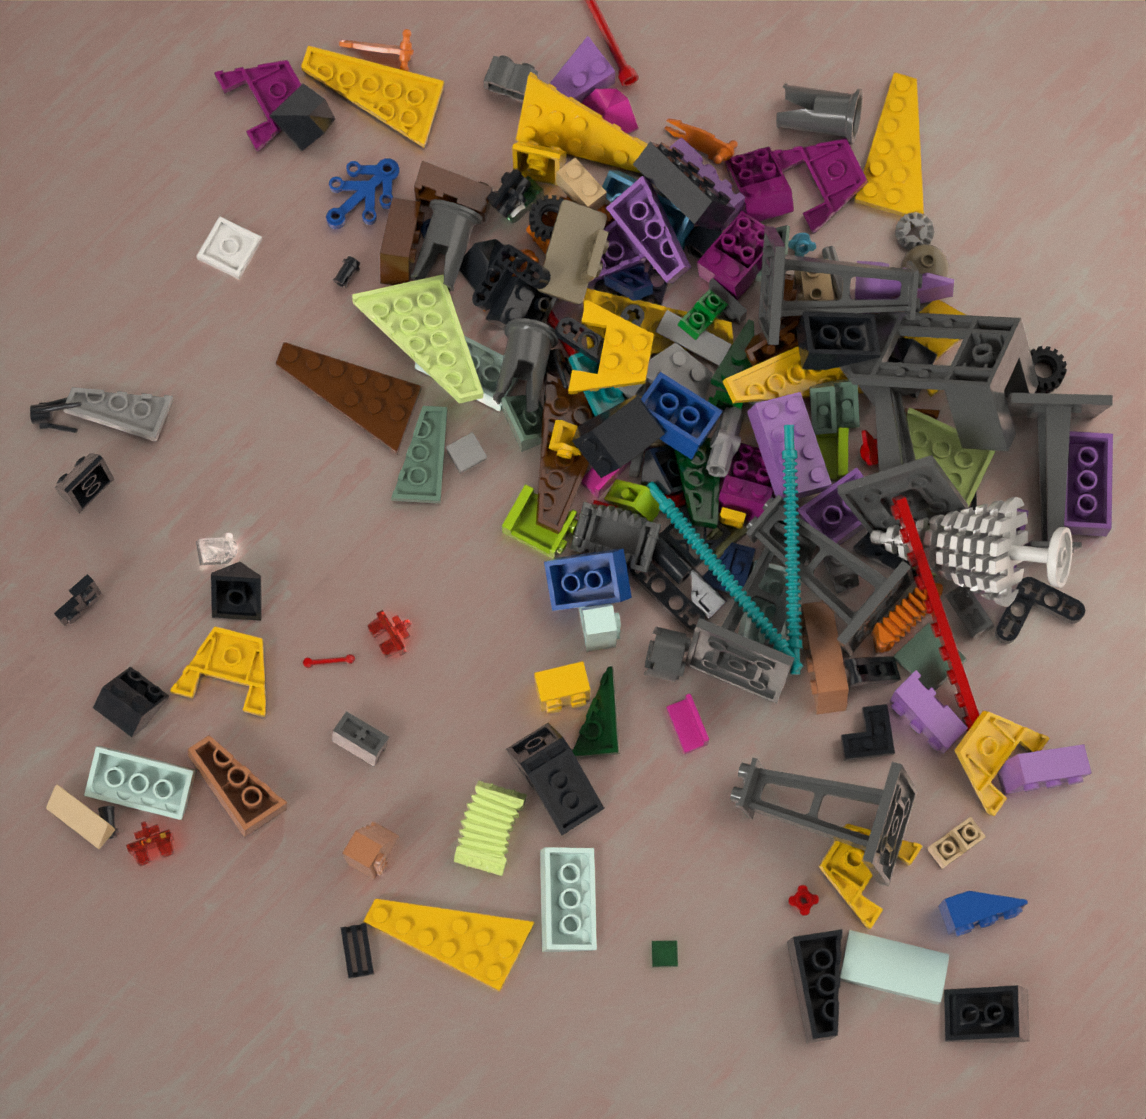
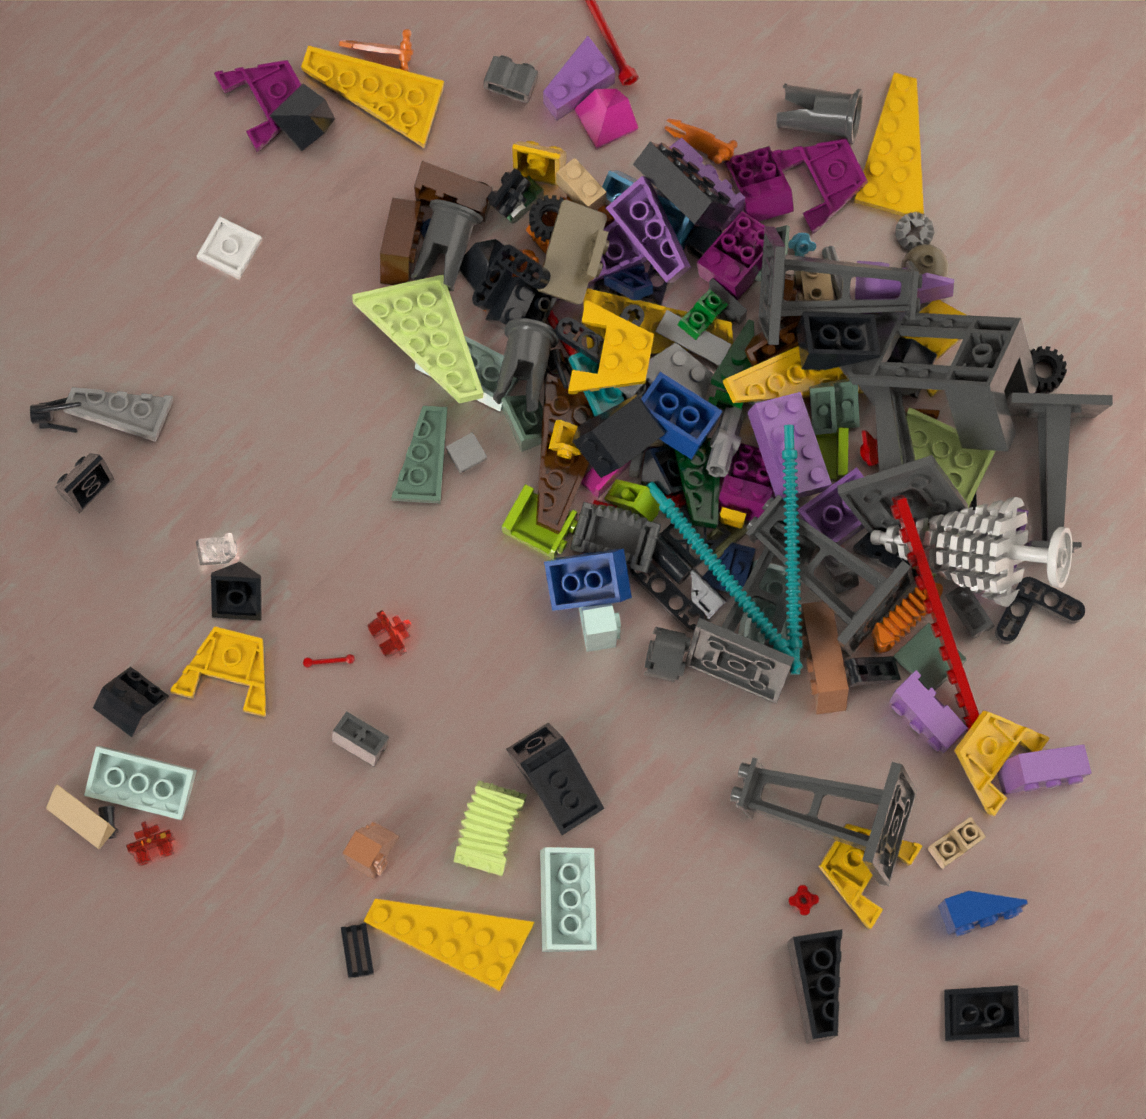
black plate [54,574,102,626] -> none
nougat wedge [188,735,287,838] -> none
reddish brown wing [275,342,422,455] -> none
blue plant [326,158,400,229] -> none
black pin [333,256,360,288] -> none
yellow wing [516,72,648,174] -> none
yellow brick [534,661,591,714] -> none
dark green wing [572,666,620,758] -> none
clear green tile [651,940,678,968] -> none
dark pink panel [666,694,709,754] -> none
light aqua slope [839,930,949,1005] -> none
black plate [841,704,895,761] -> none
medium lavender brick [1064,431,1113,536] -> none

